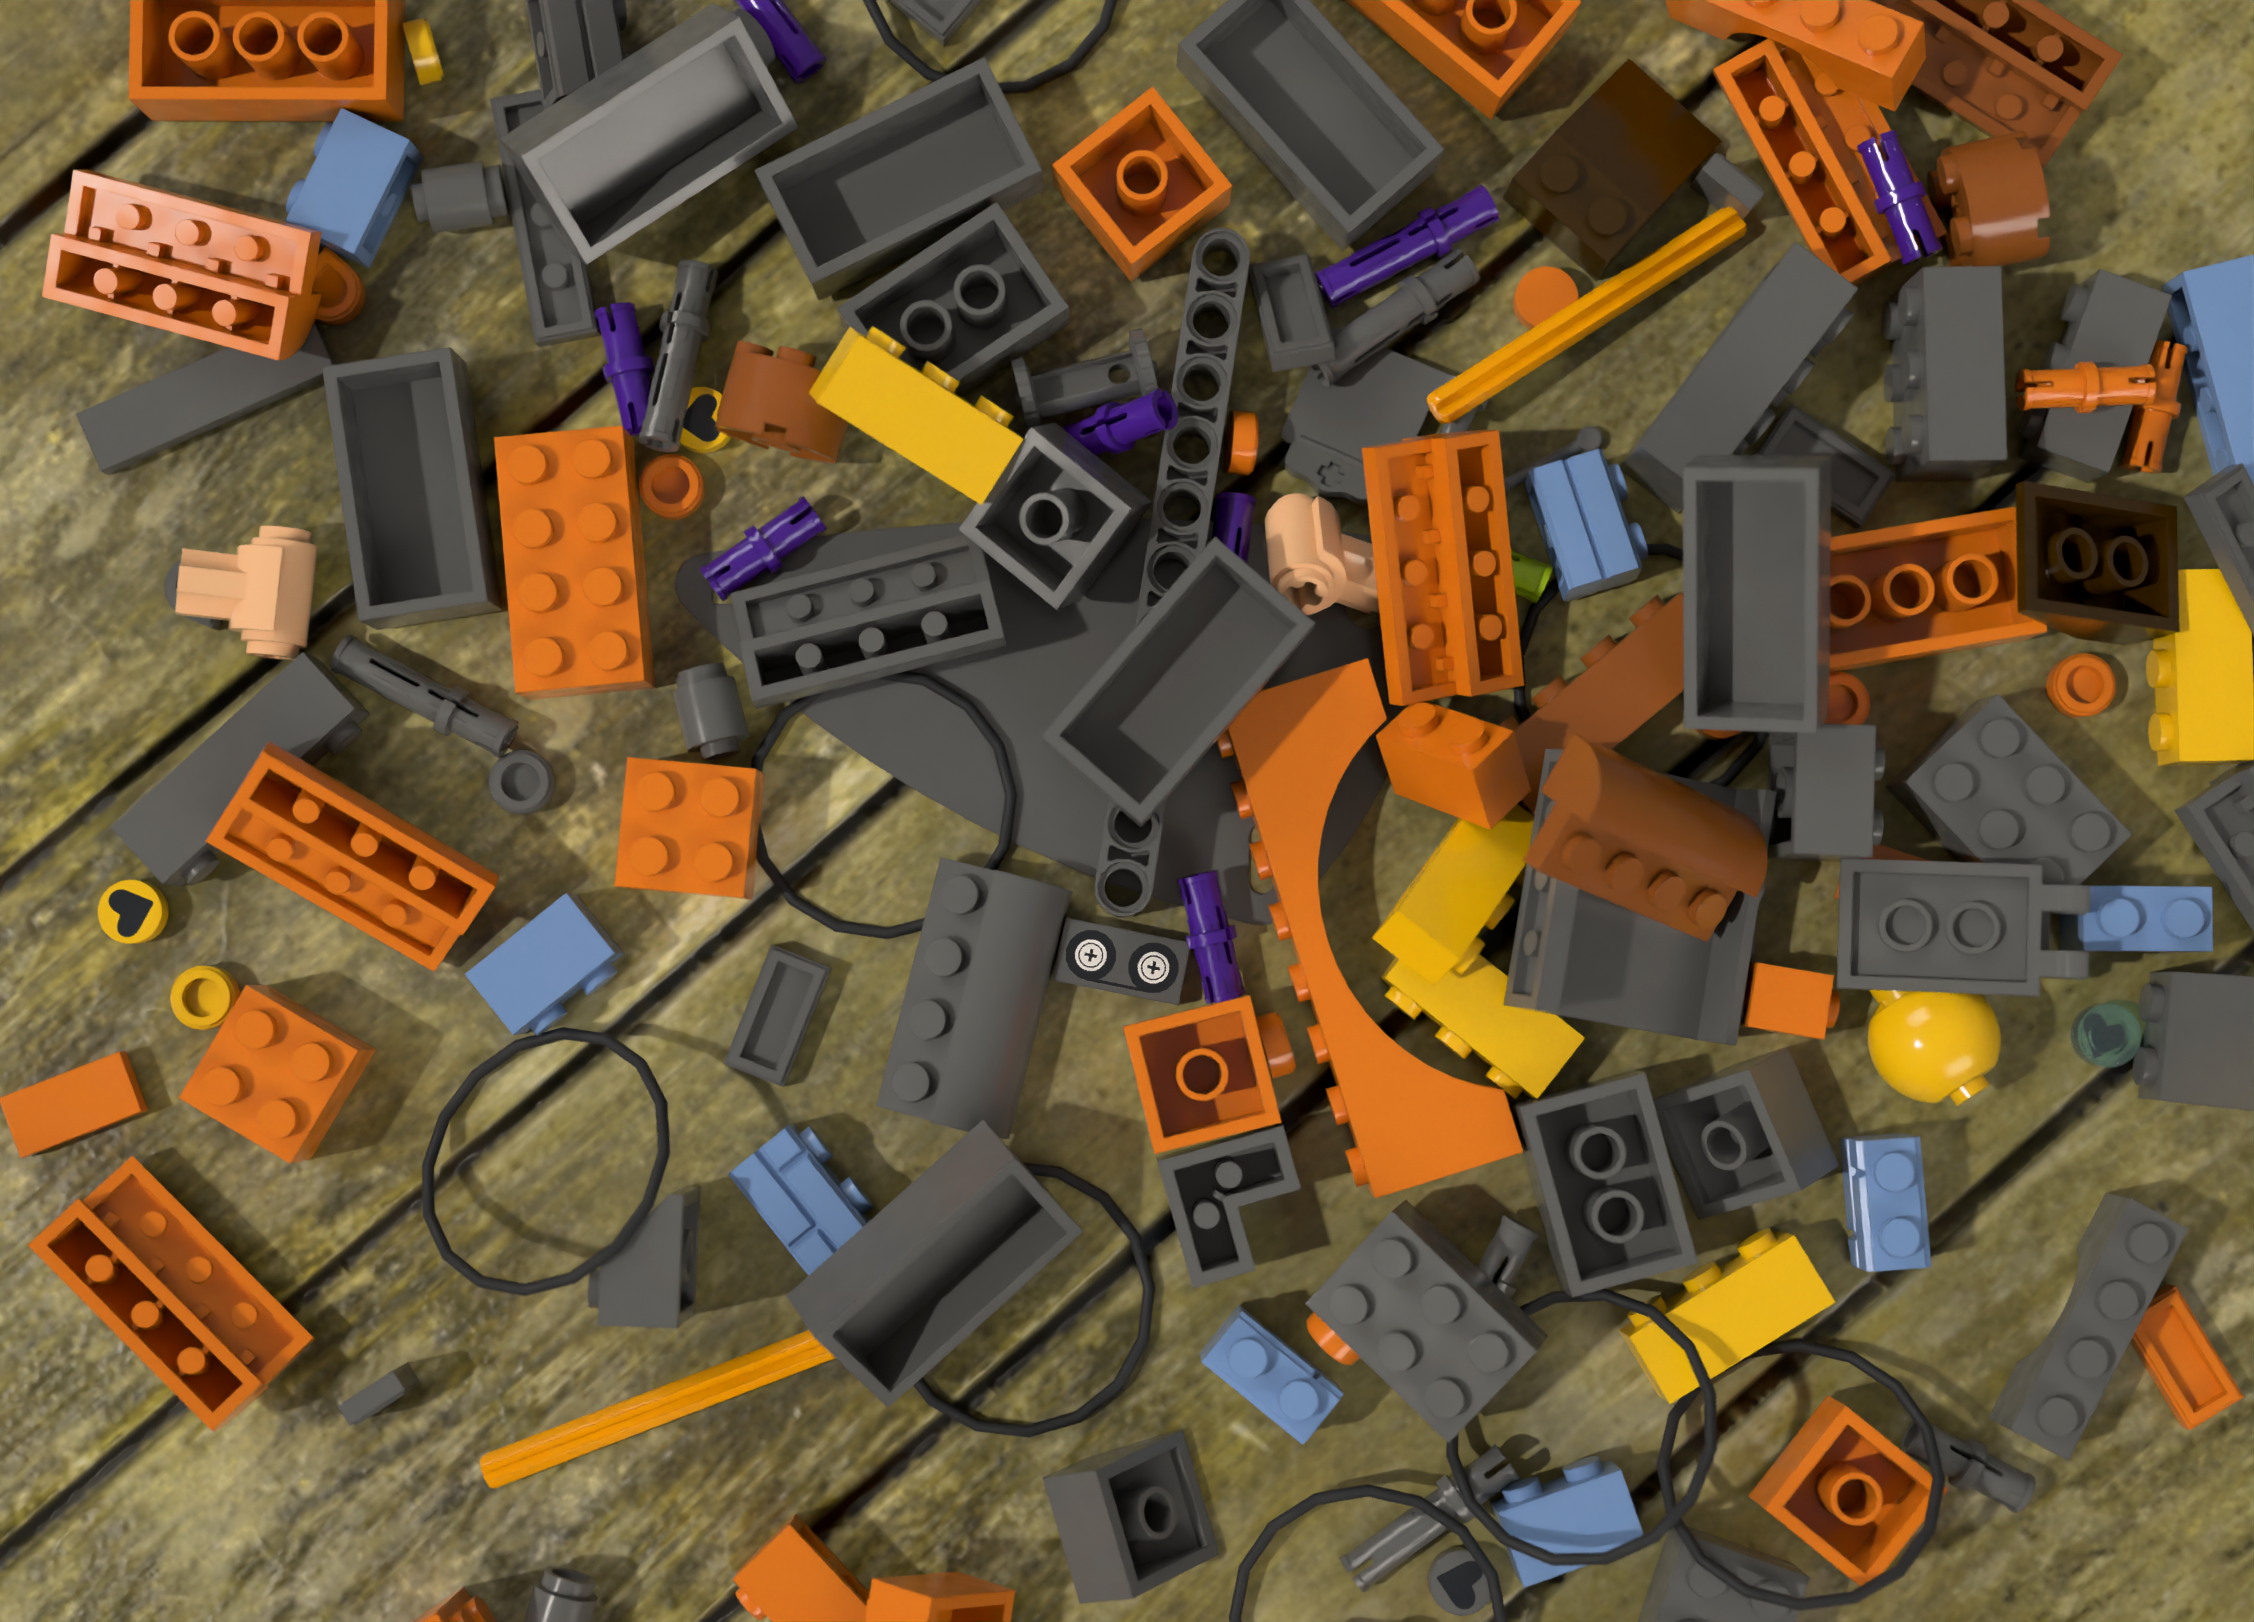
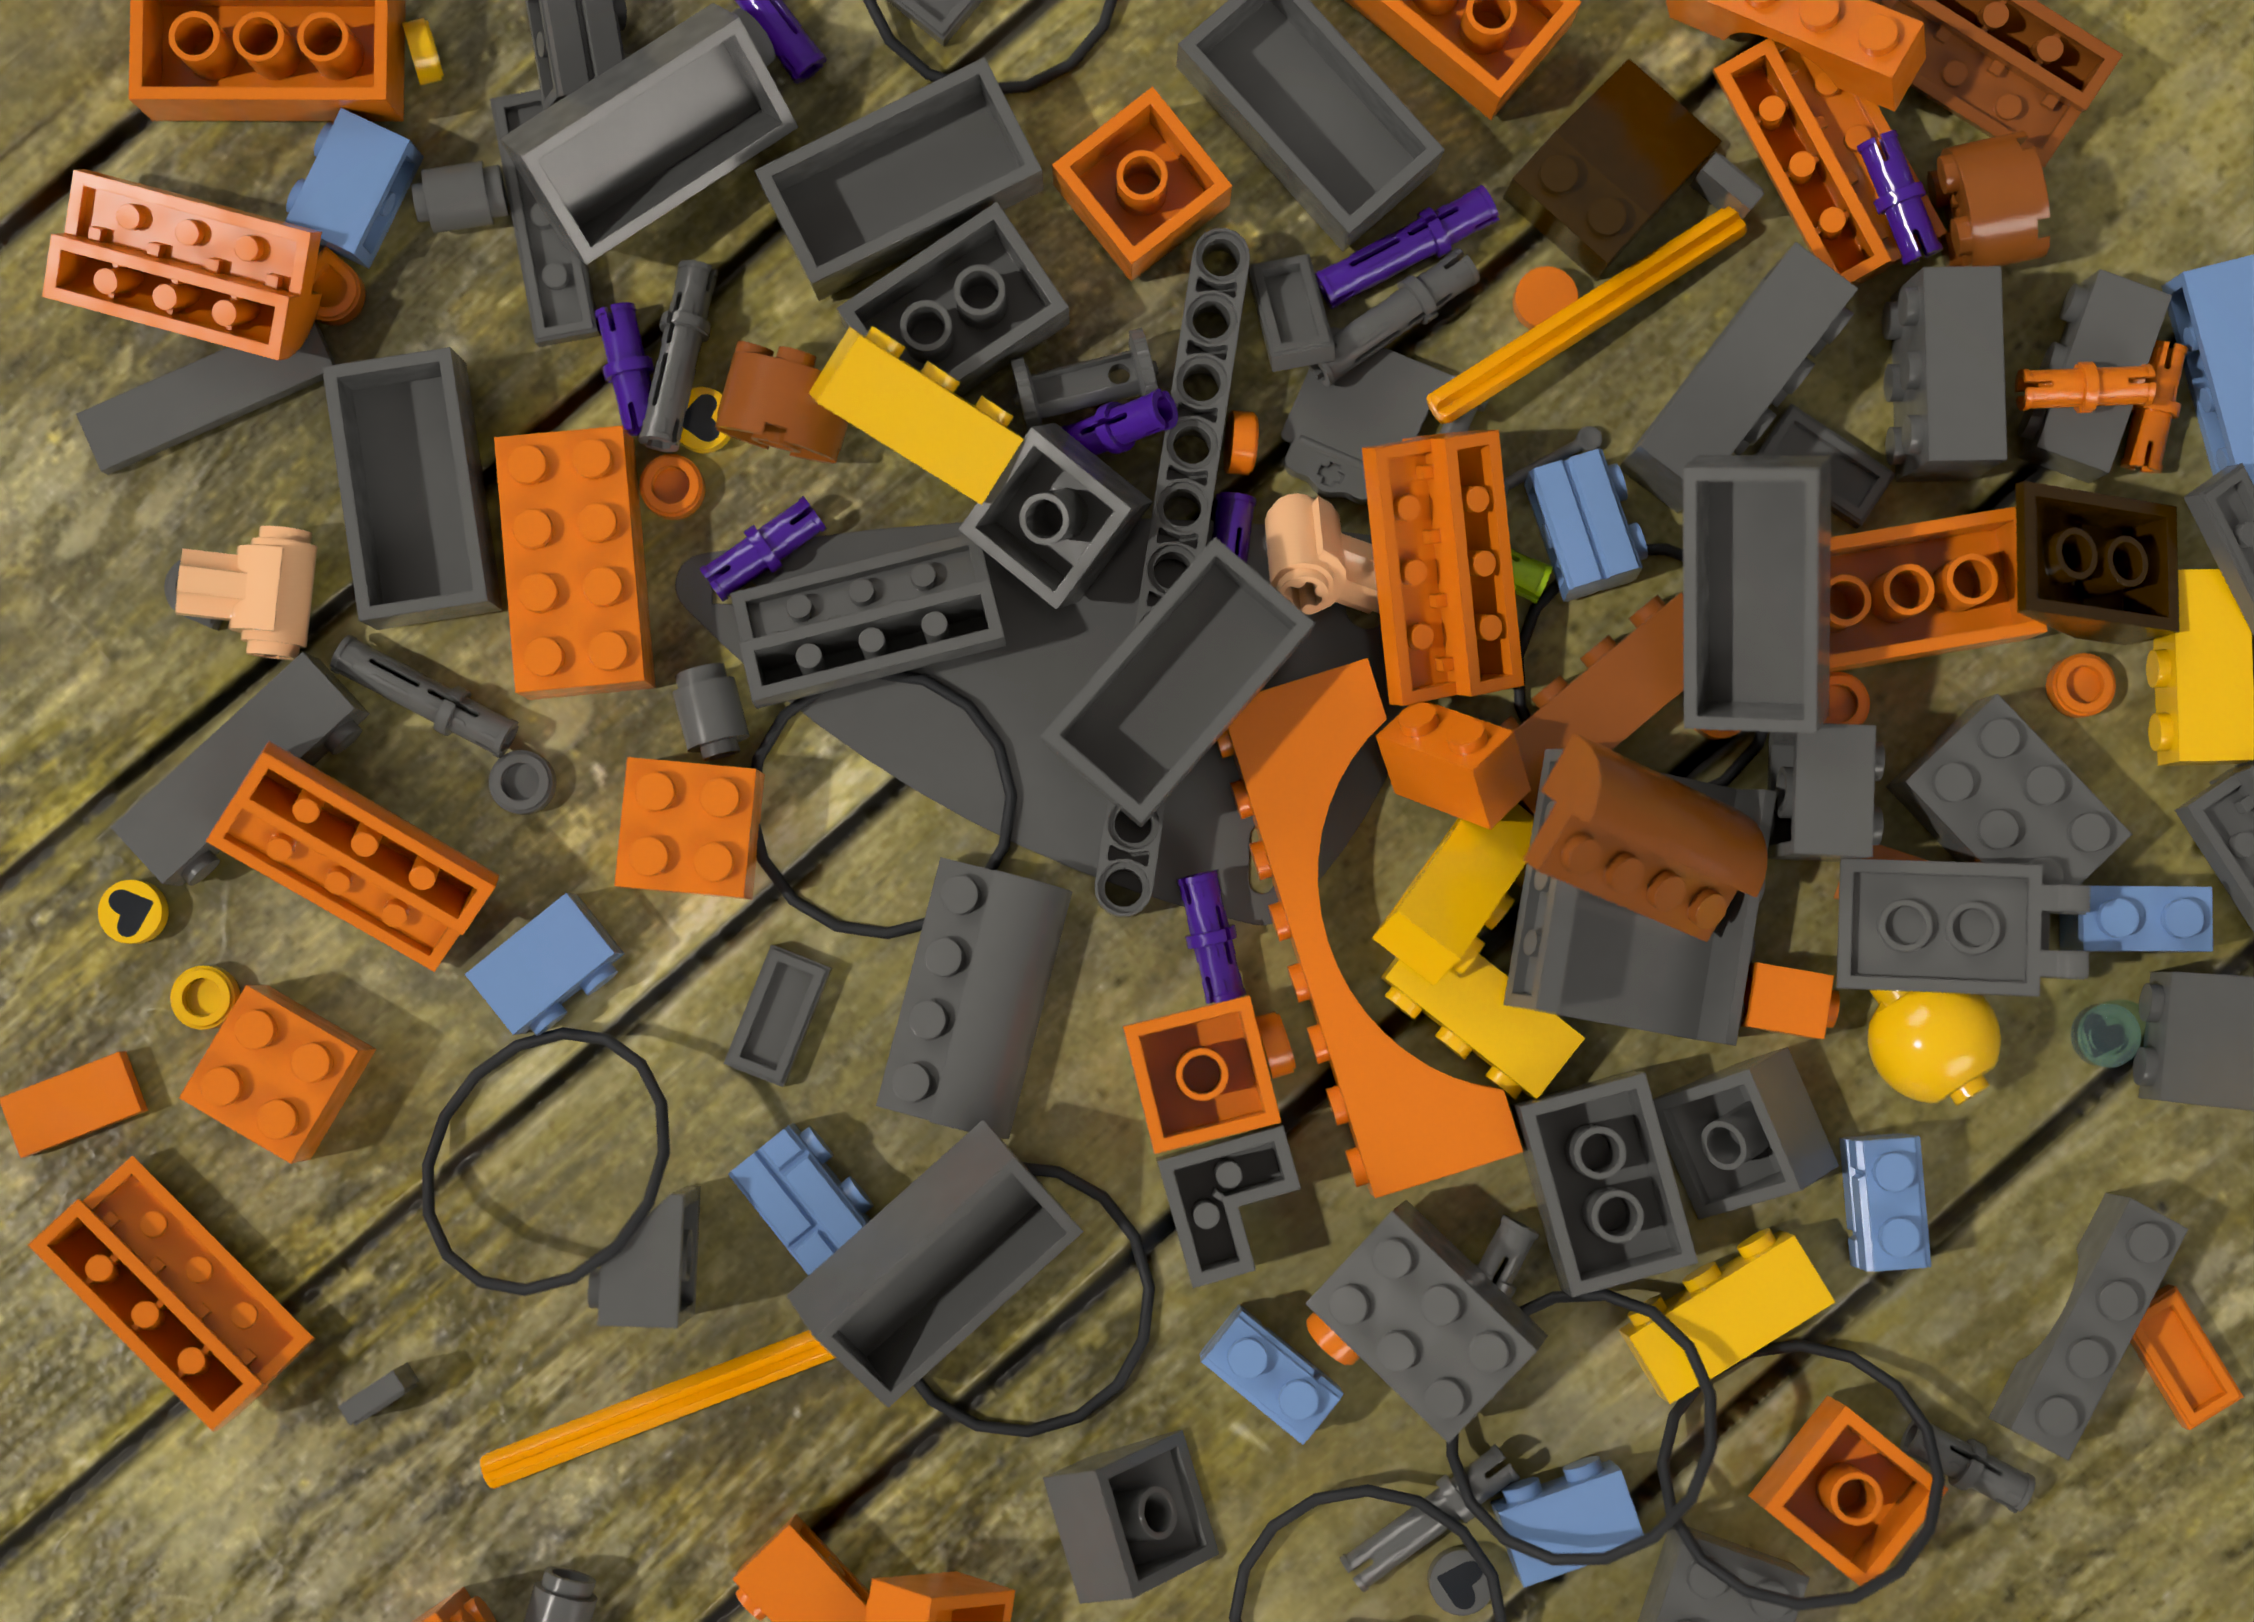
tile [1053,918,1190,1005] -> none

